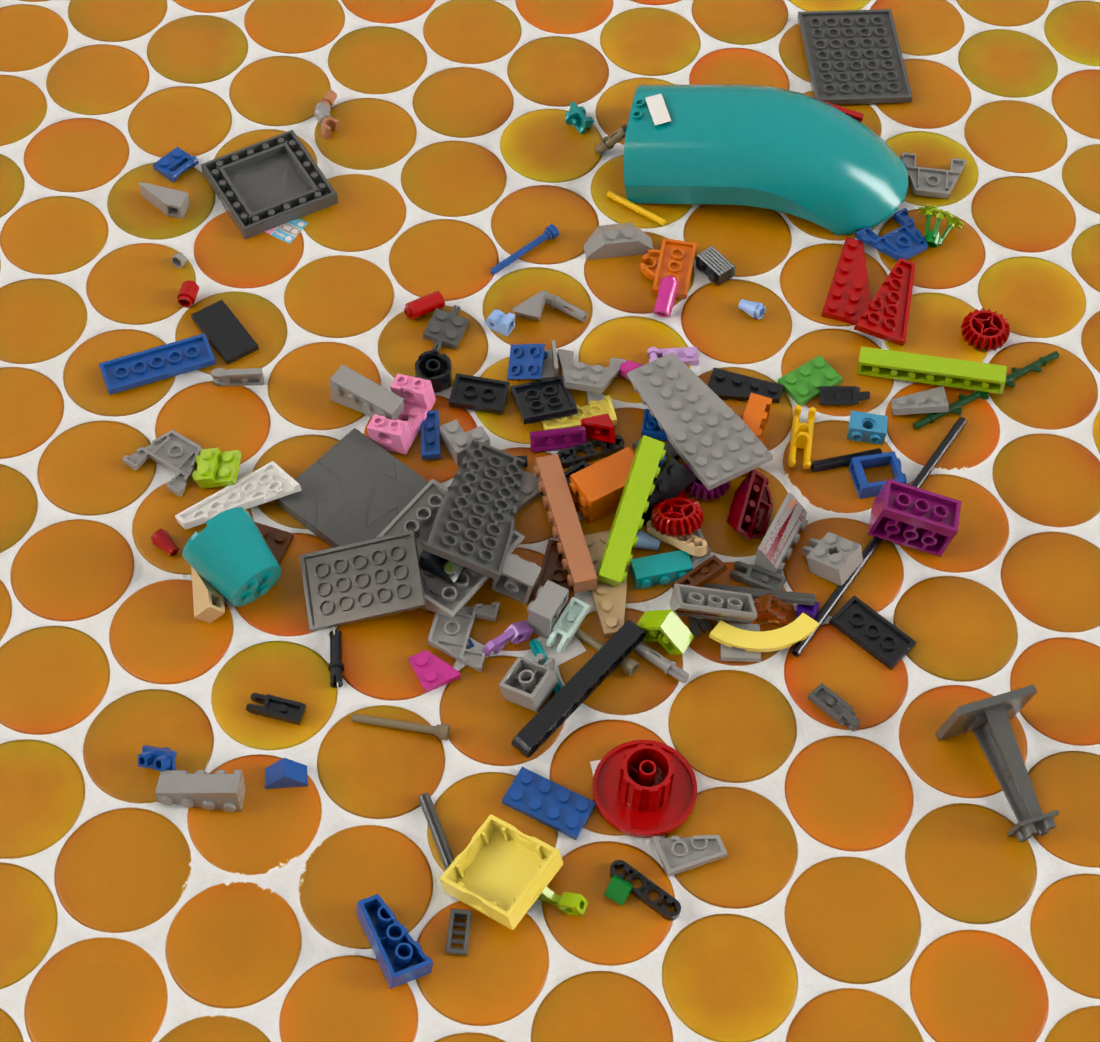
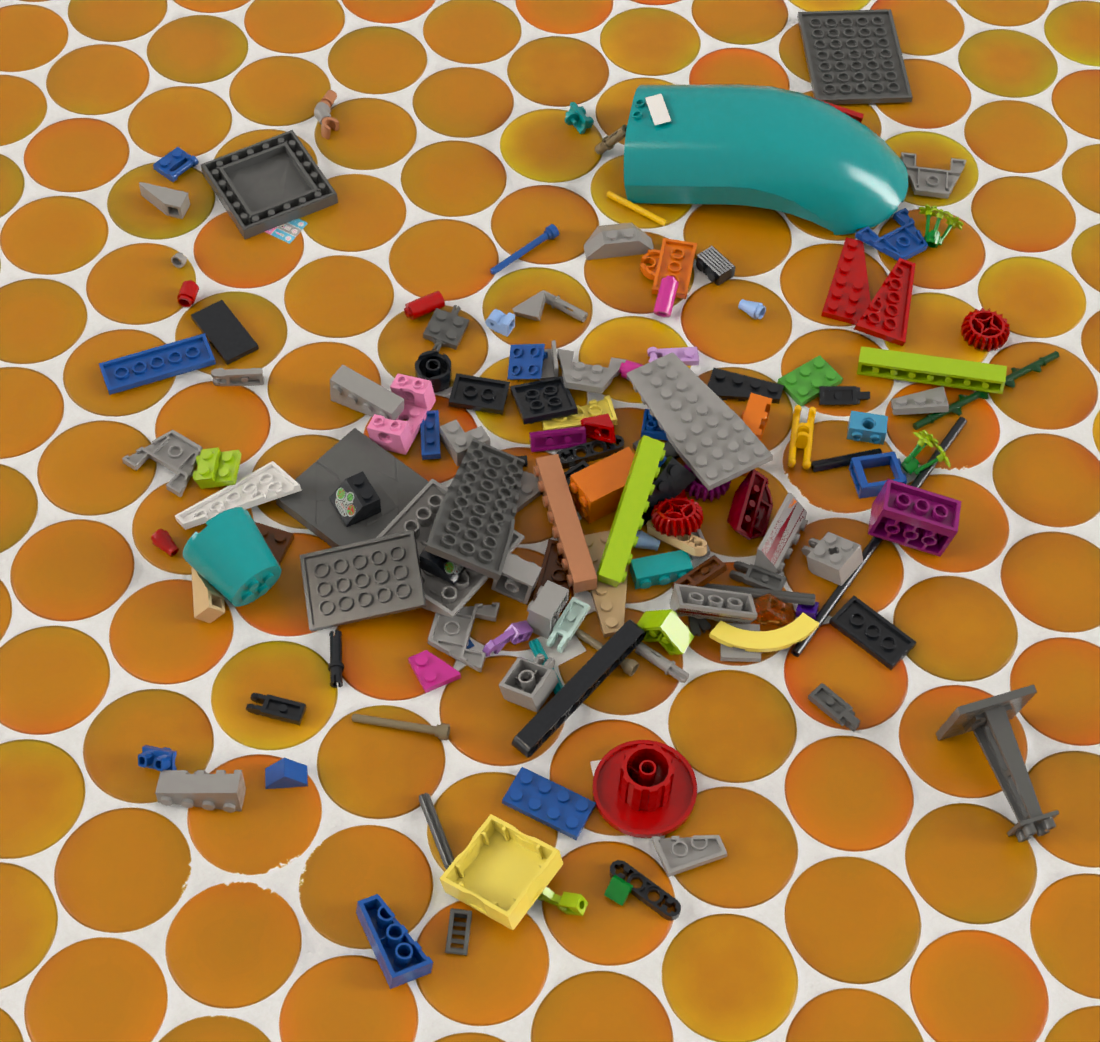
none -> black slope [329,471,381,527]
none -> plant [901,430,951,475]

